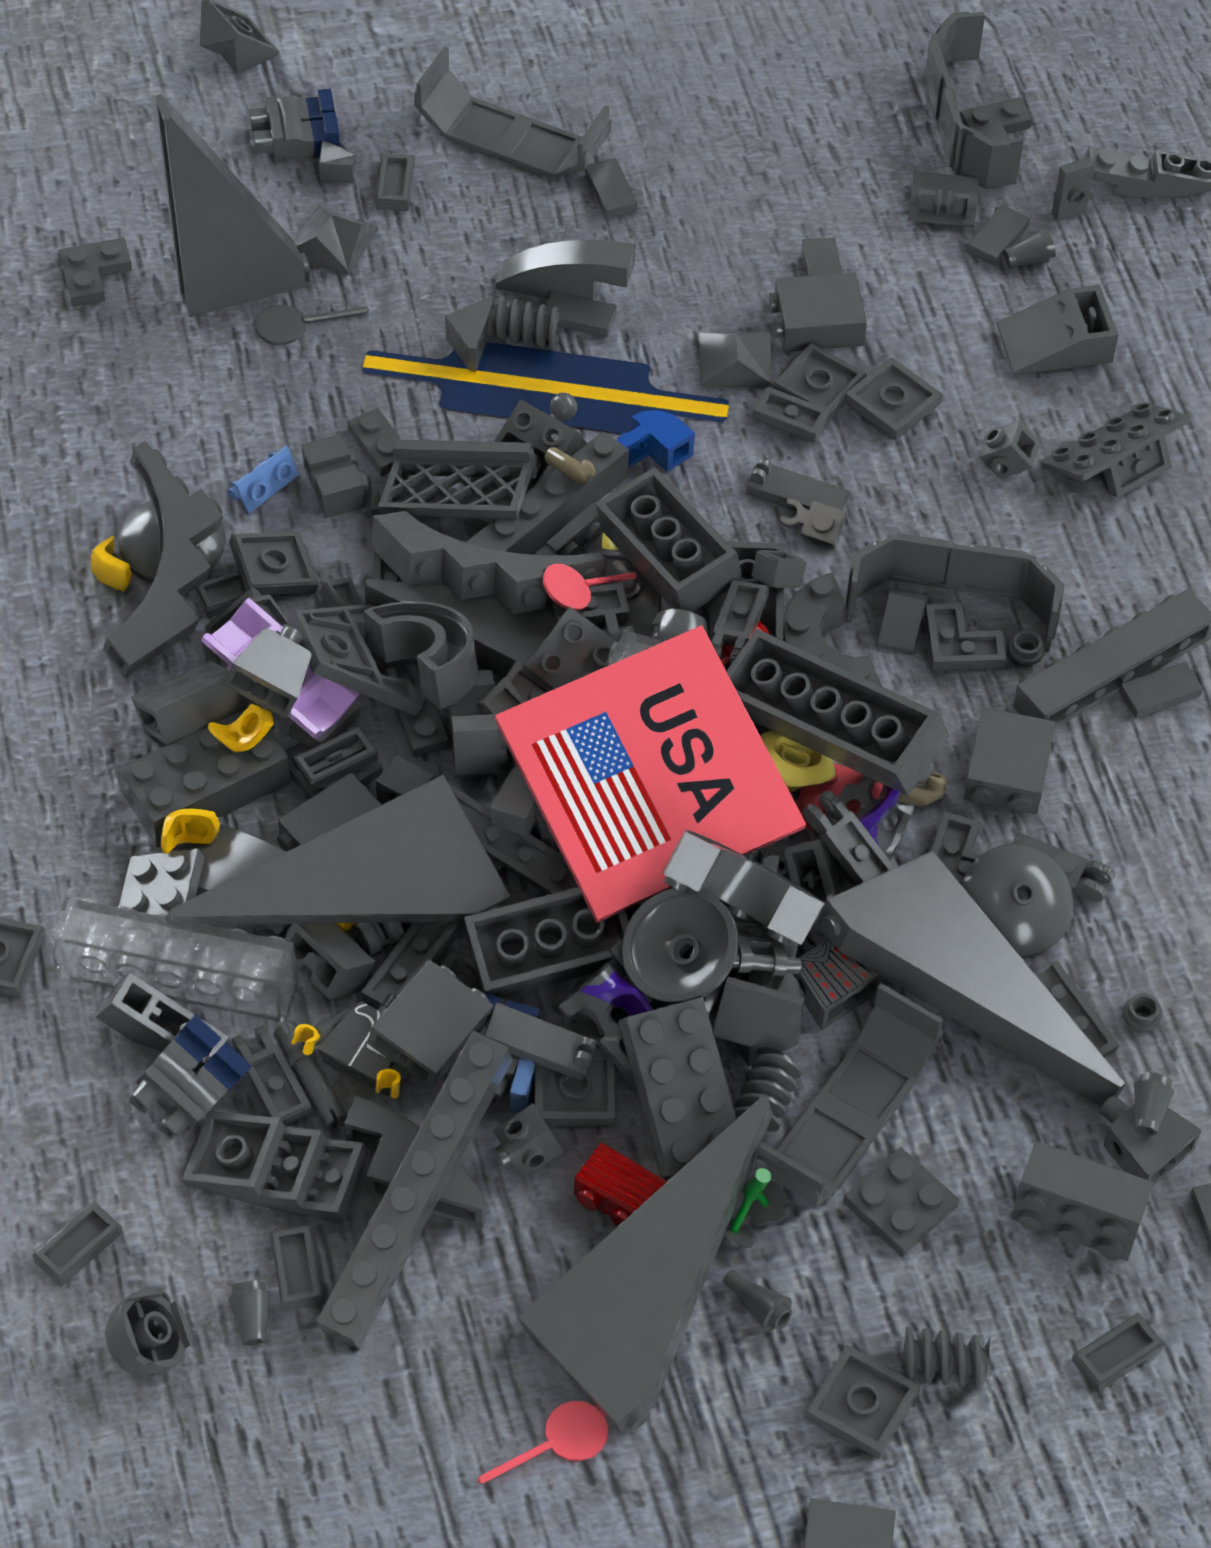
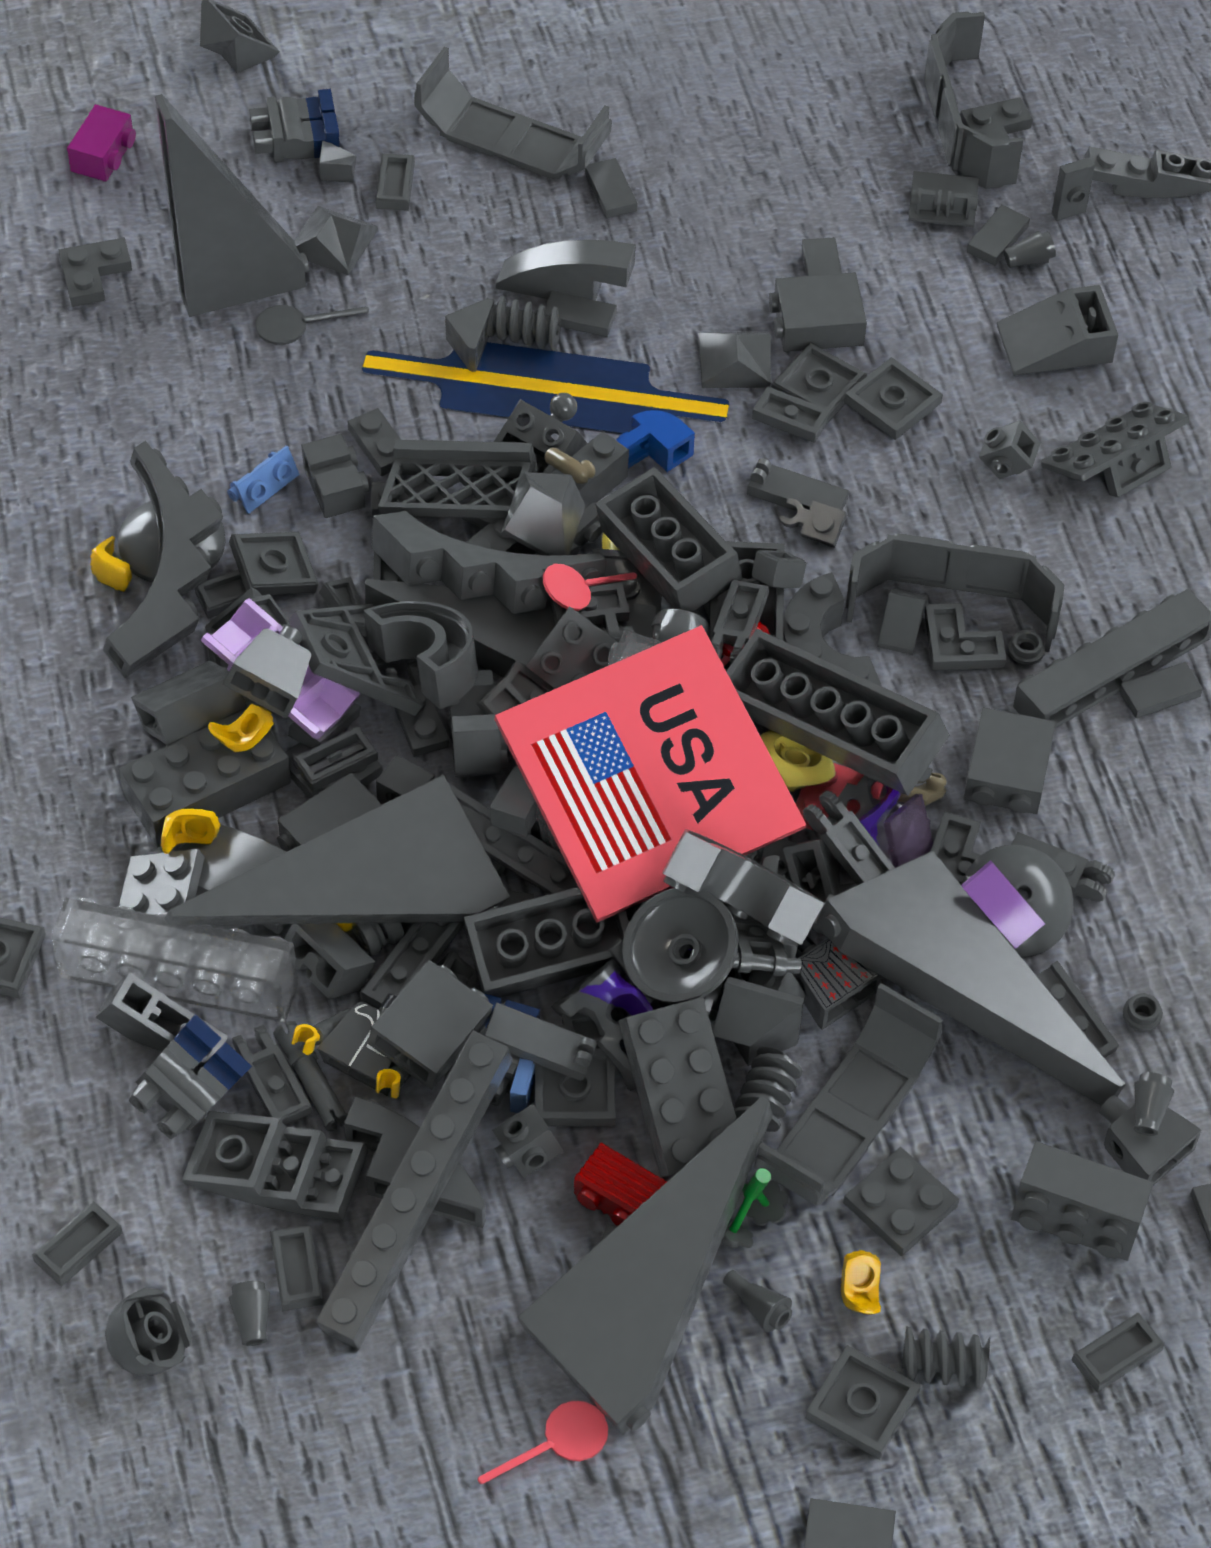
none -> magenta brick [67,104,136,182]
none -> dark grey slope [501,472,585,556]
none -> yellow hair [841,1250,881,1315]
none -> clear purple piece [883,794,933,868]
none -> medium lavender slope [961,860,1045,949]

